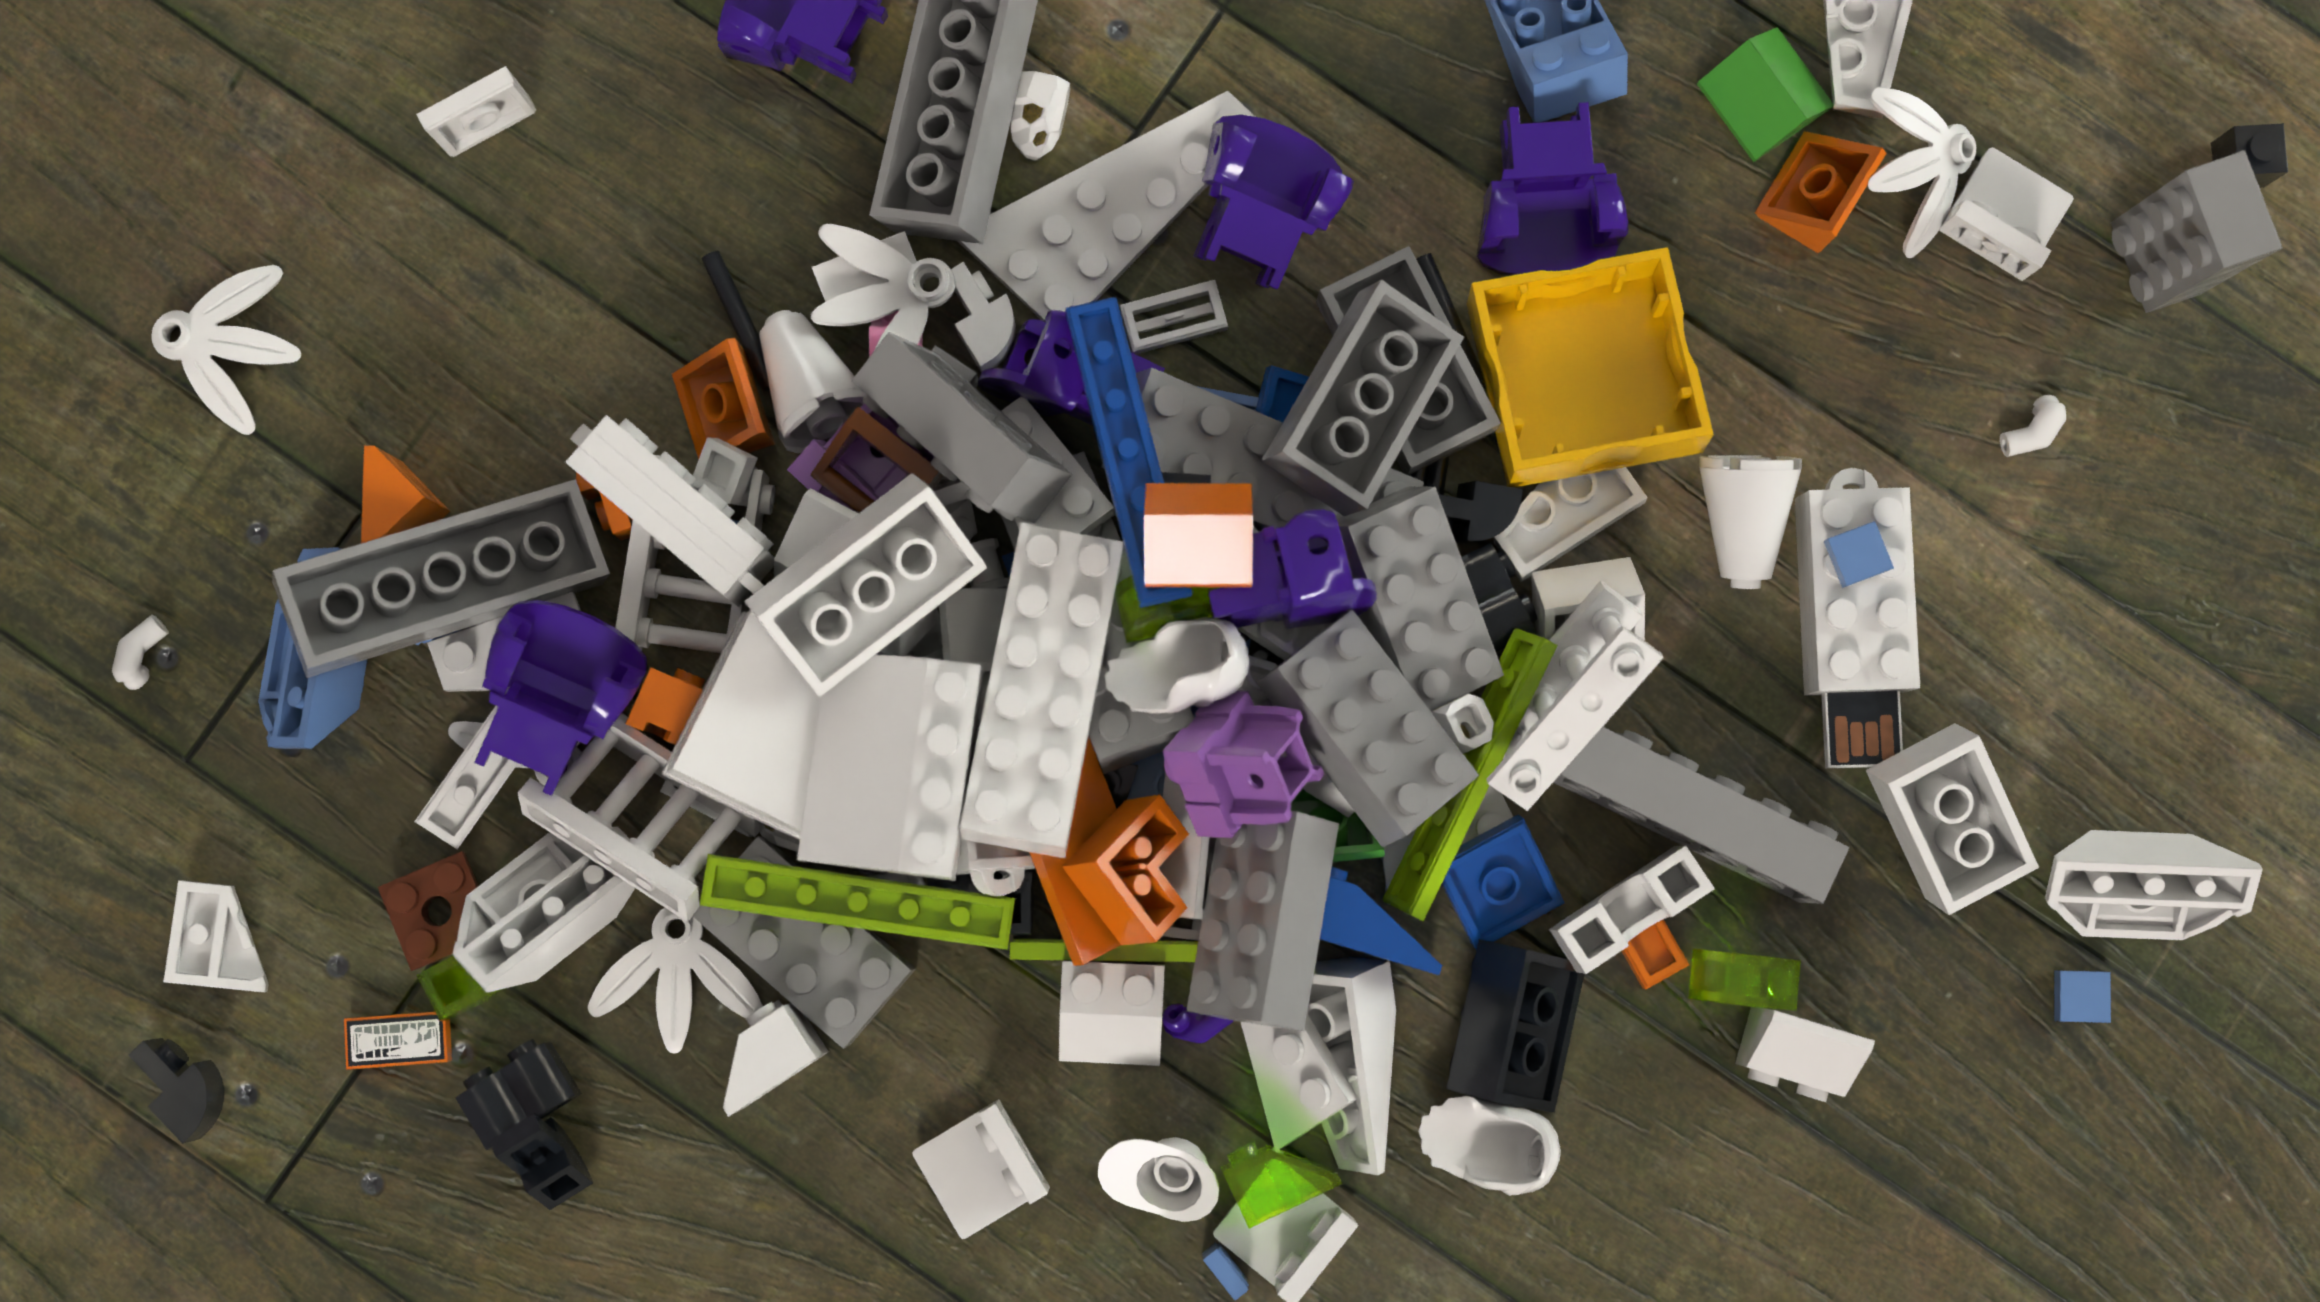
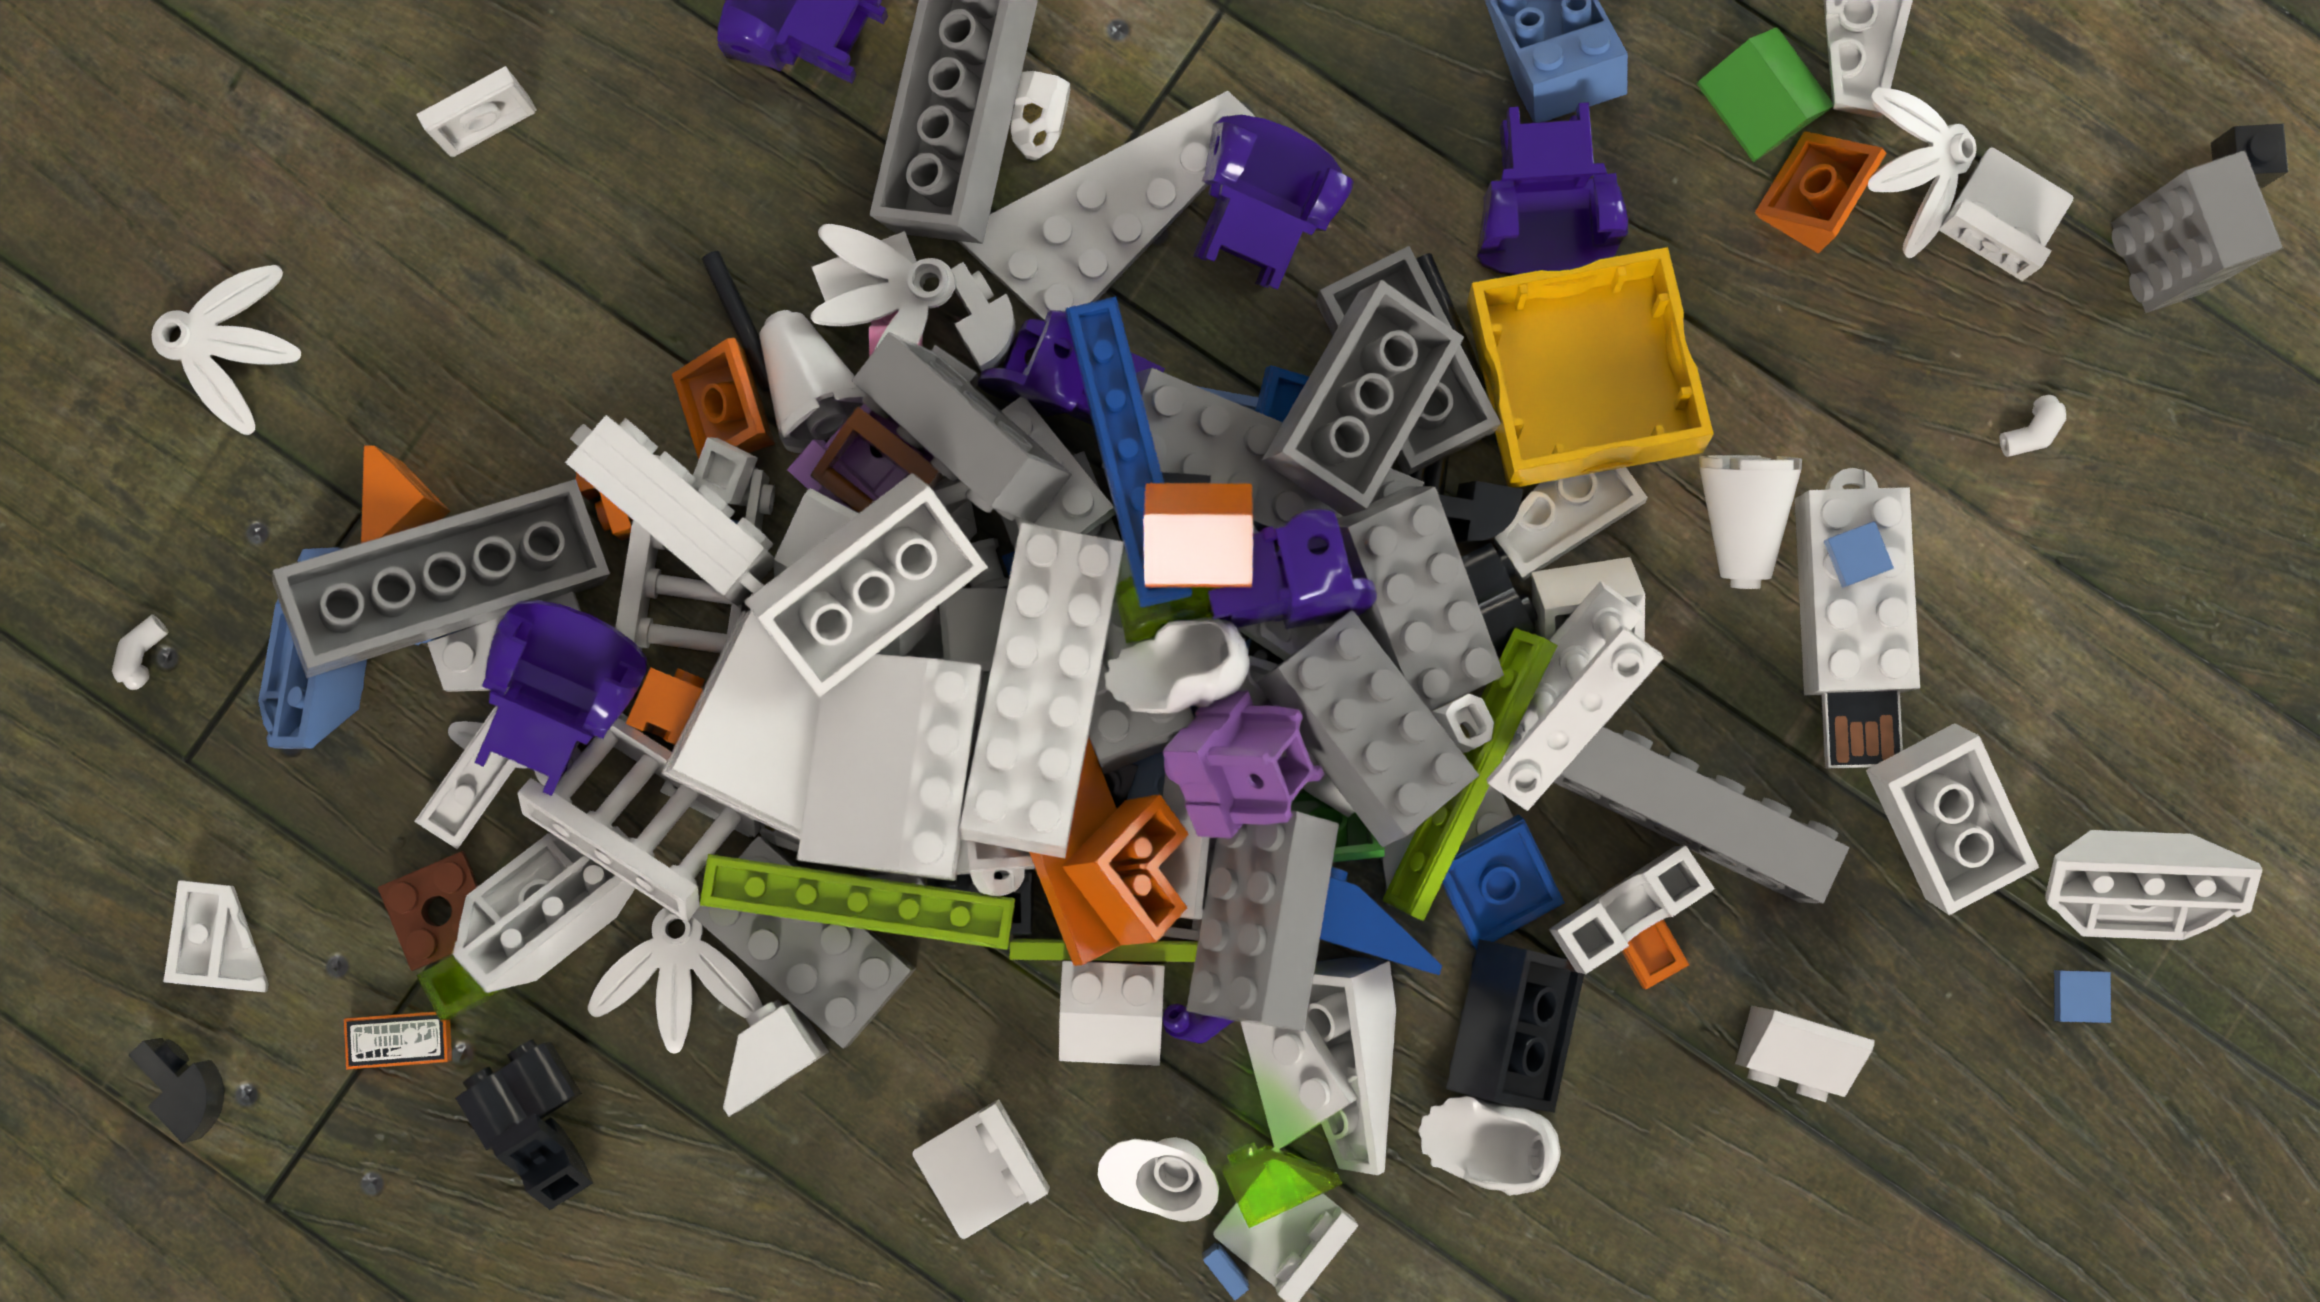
white tile [1120,279,1228,354] -> none
clear neon green brick [1688,948,1801,1011] -> none

